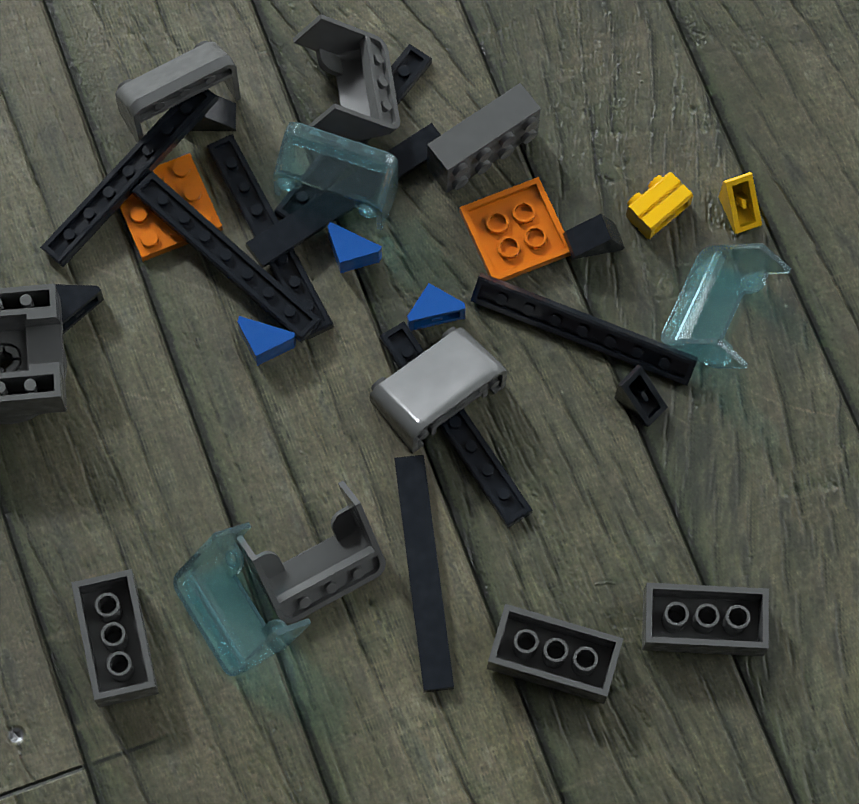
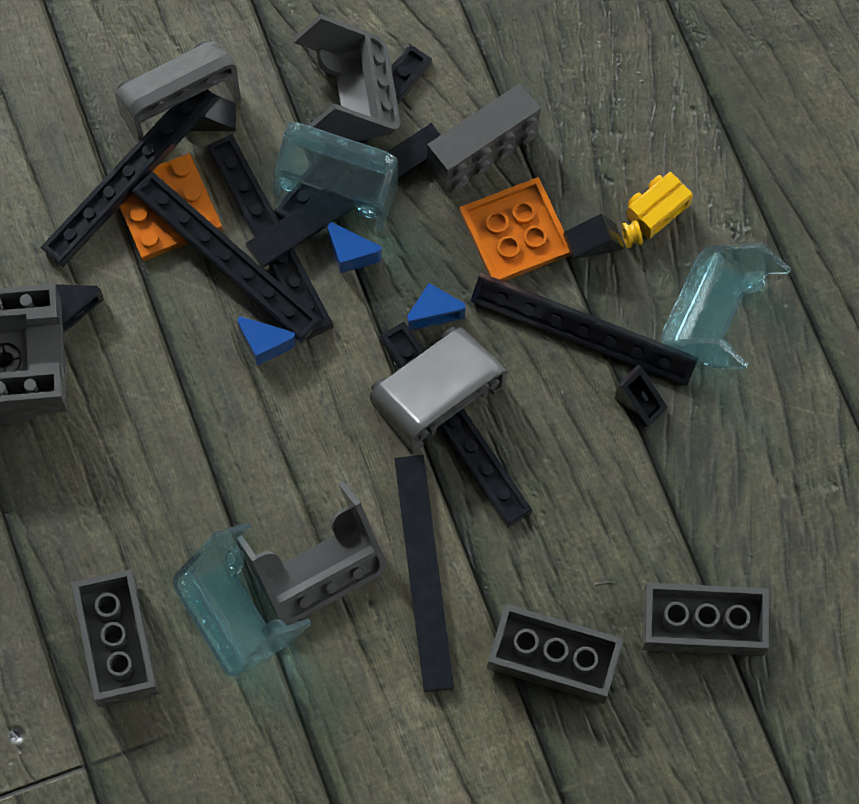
yellow slope [718,172,762,234] -> none
none -> yellow bush [621,220,643,248]

